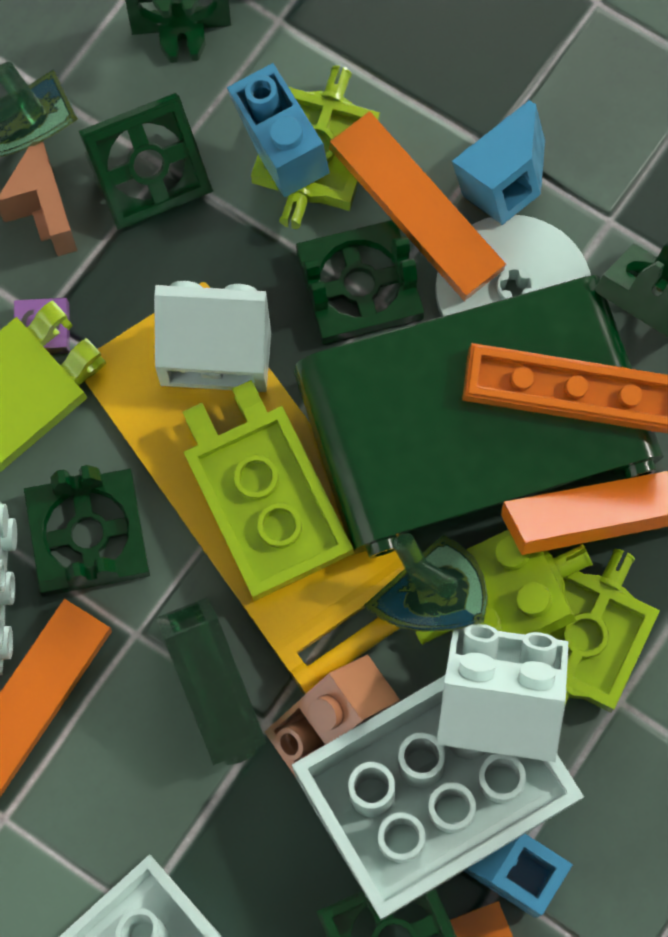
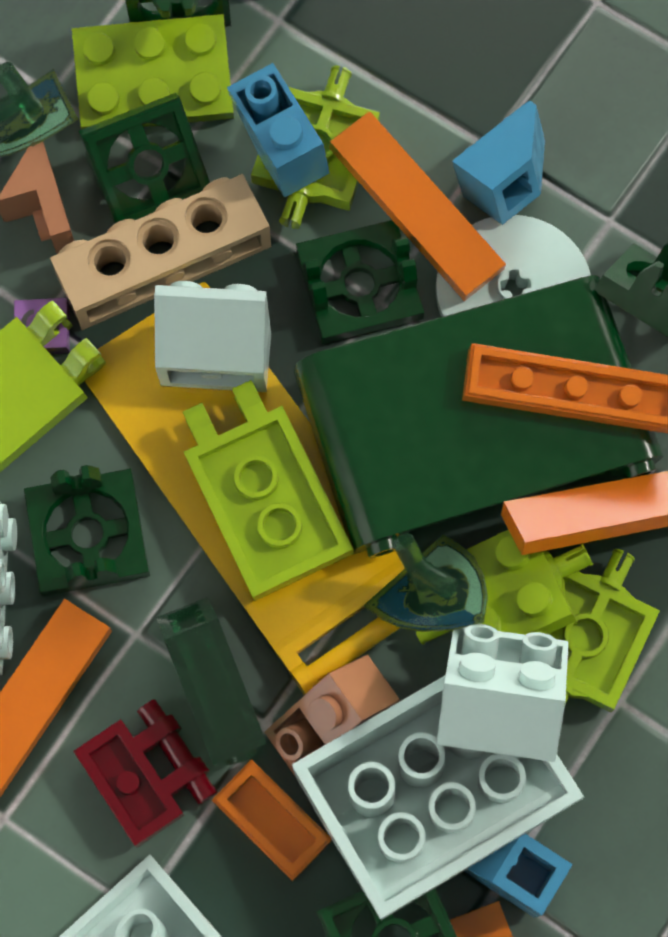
none -> tan brick [50,174,271,330]
none -> lime plate [72,14,234,129]
none -> dark red plate [73,699,217,848]
none -> orange tile [212,759,332,882]

